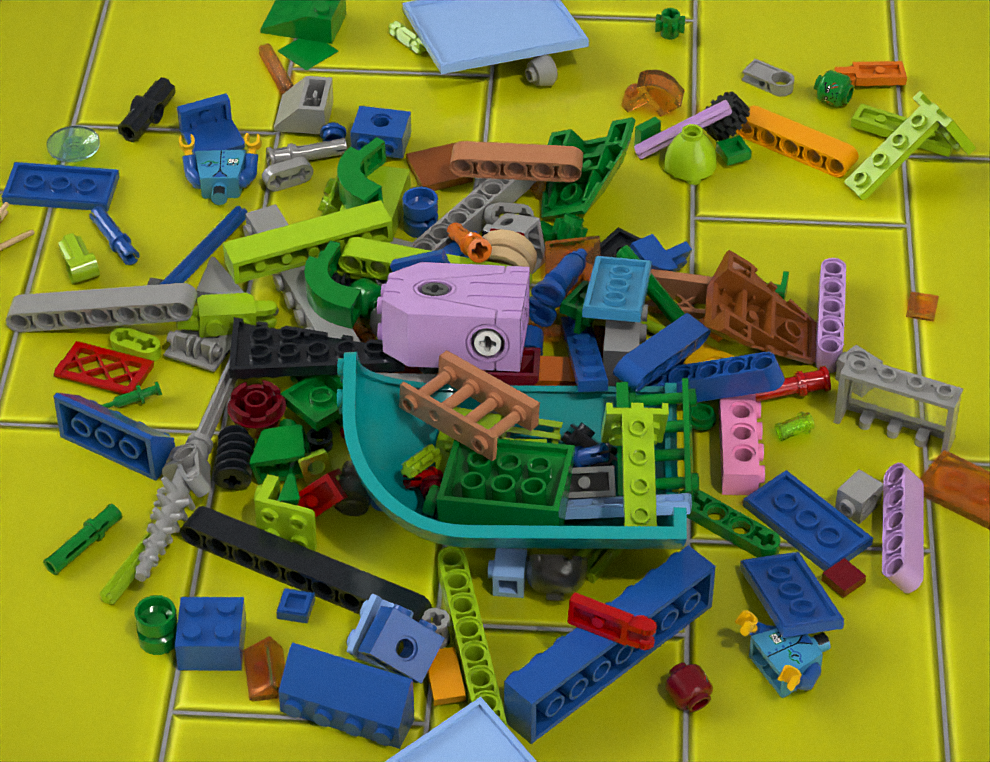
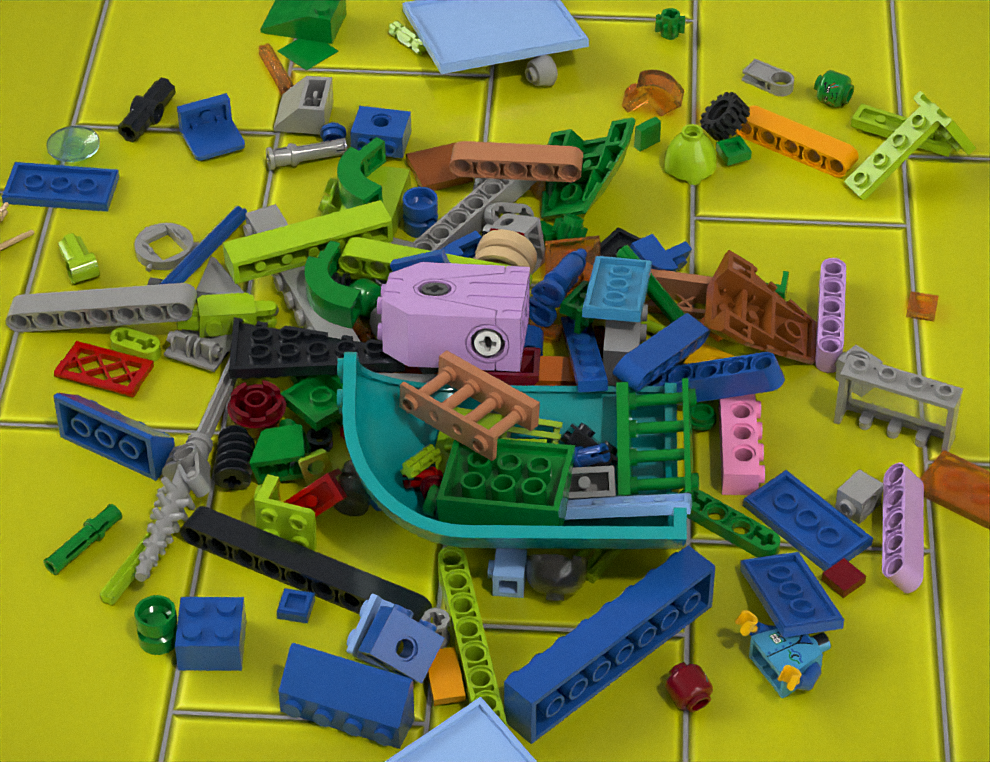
blue pin [89,206,140,265] -> none
green piece [99,381,162,408] -> none
torso [179,133,262,205] -> none
clear orange slope [244,636,285,702] -> none
light grey beam [262,157,313,191] -> none
green slope [277,473,300,506] -> none
orange pin [447,222,492,263] -> none
red hinge [567,592,657,651] -> none
lime bracket [601,403,669,526] -> none
lavender axle [634,100,732,159] -> none
red pin [755,366,831,401] -> none
clear neon green pin [775,412,815,441] -> none
orange hinge [834,61,907,87] -> none
none -> light grey piece [135,223,199,272]

